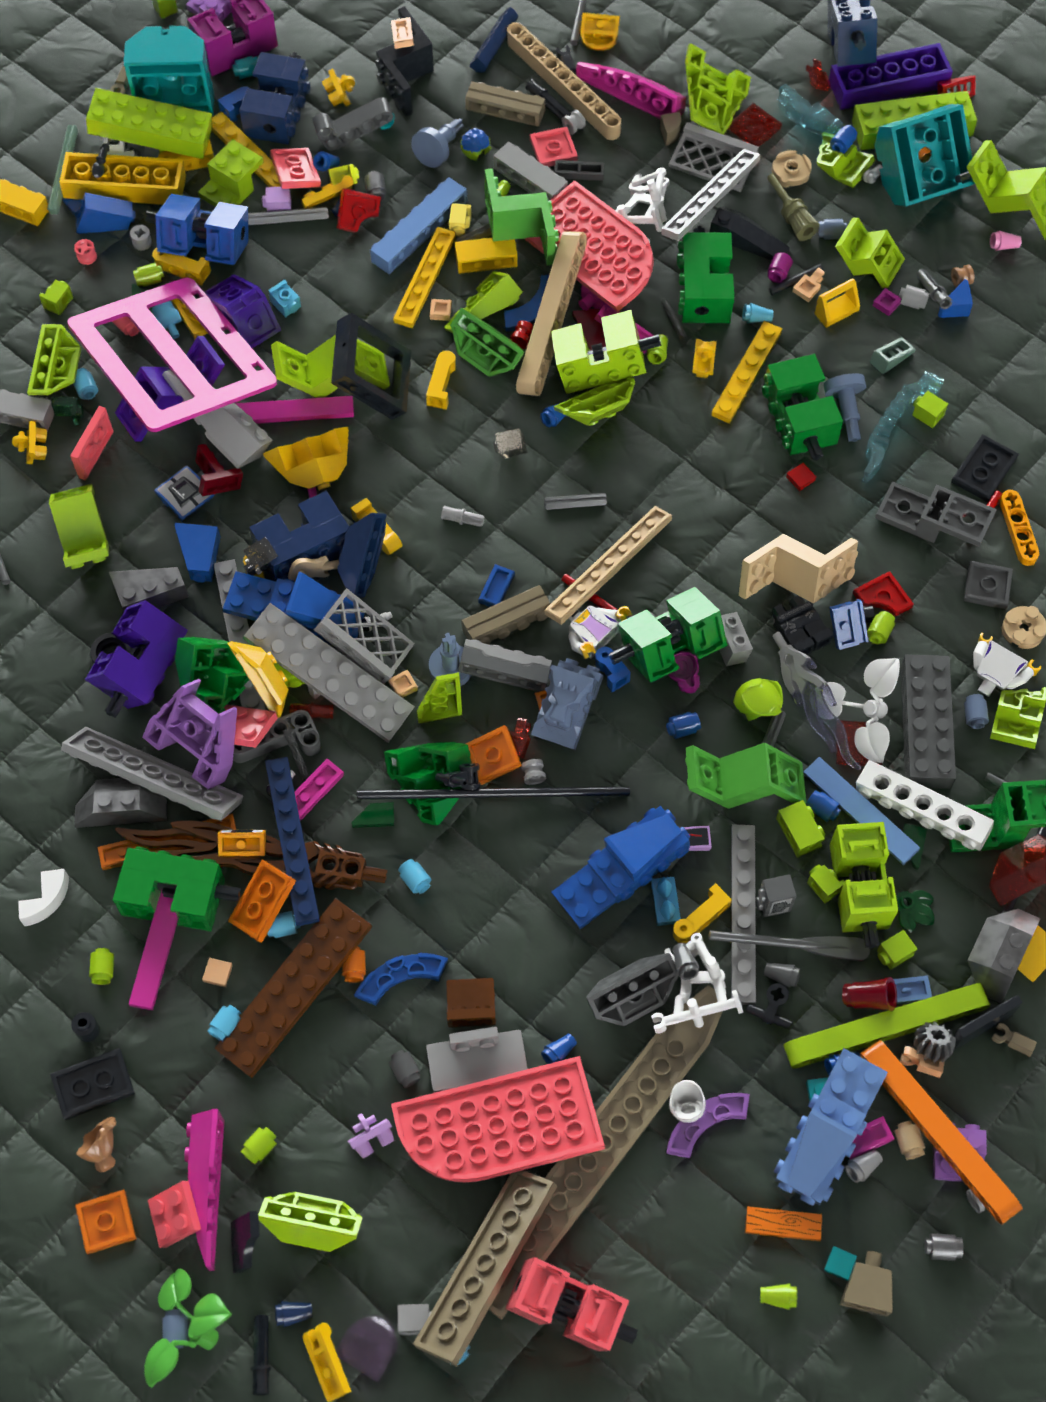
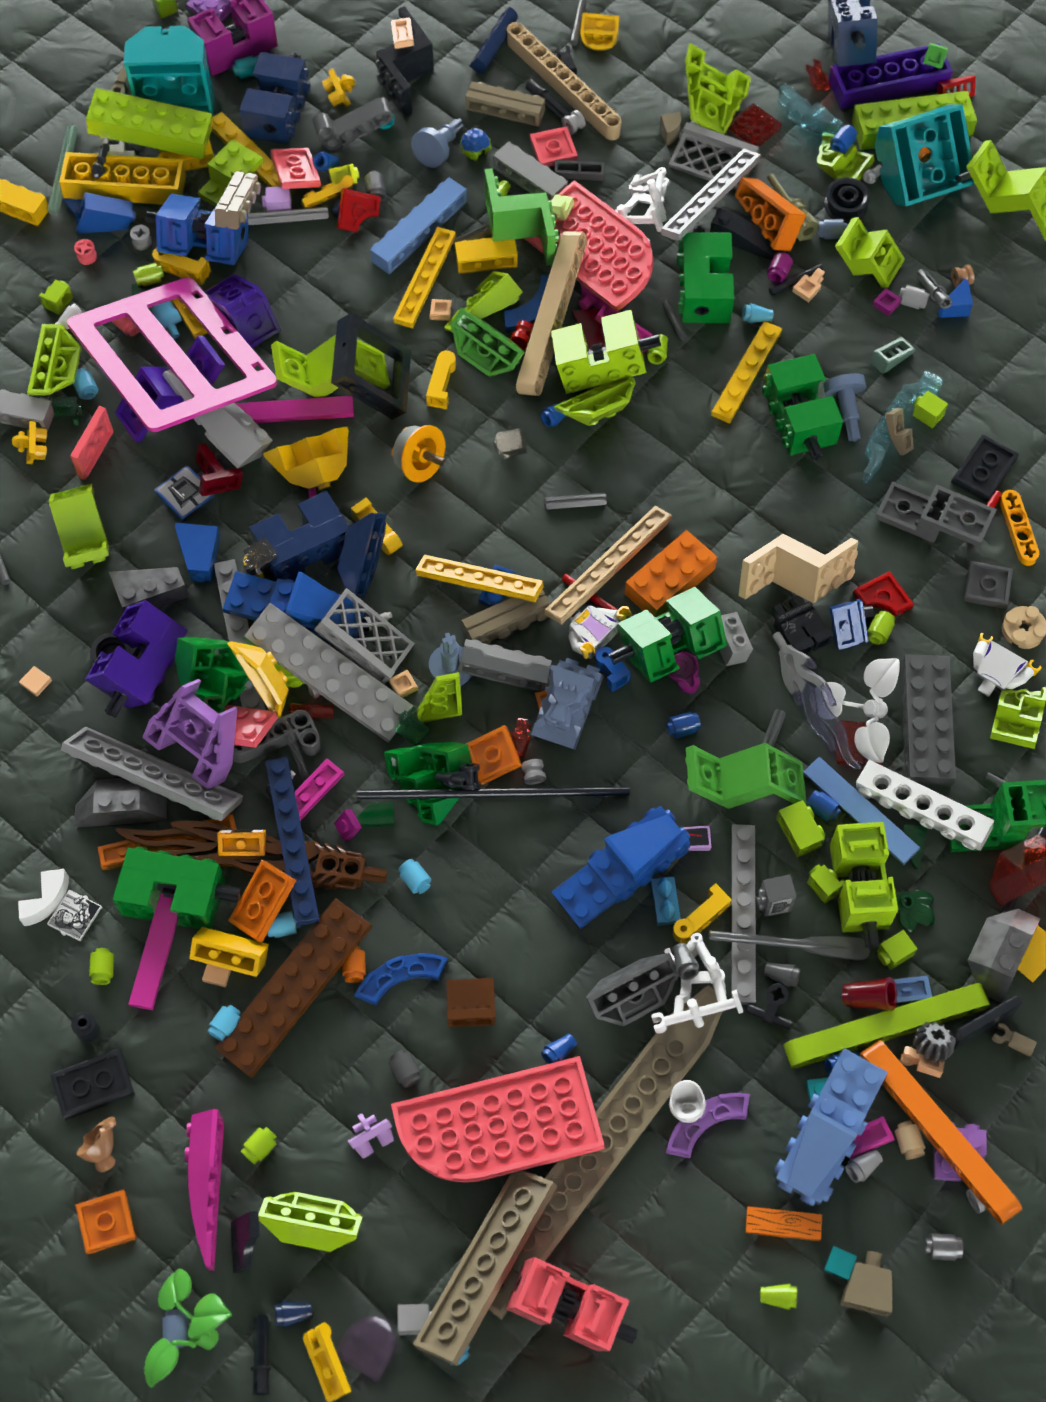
coral plate [148,1181,201,1248] -> none
blue leg [218,87,251,122] -> none
medium azure brick [268,279,301,317] -> none
tan piece [288,556,339,582] -> none
light grey bracket [426,1026,528,1092] -> none
light grey axle [441,505,484,527] -> none
light yellow brick [449,203,472,236] -> none
dark pink wedge [576,62,687,119] -> none
yellow hips [692,339,716,378] -> none
lime helmet [733,678,783,721] -> none
tan plate [772,150,812,188] -> none
red tile [786,463,816,491] -> none
yellow tile [815,278,860,328] -> none
sand blue brick [964,694,989,729] -> none
bright pink cone [990,231,1022,251] -> none
none -> light nougat tile [19,666,52,697]
none -> piece [47,890,102,942]
none -> white cone [55,304,83,330]
none -> yellow brick [189,927,269,977]
none -> dark tan brick [215,171,261,230]
none -> magenta plate [334,809,362,842]
none -> light orange piece [391,425,447,483]
none -> clear green bracket [395,706,431,746]
none -> yellow plate [416,555,544,602]
none -> yellowish green bracket [551,195,575,221]
none -> orange brick [625,530,718,617]
none -> orange wedge [734,177,806,251]
none -> black wheel [824,177,870,223]
none -> dark tan slope [885,408,914,455]
none -> bright green tile [923,43,949,69]

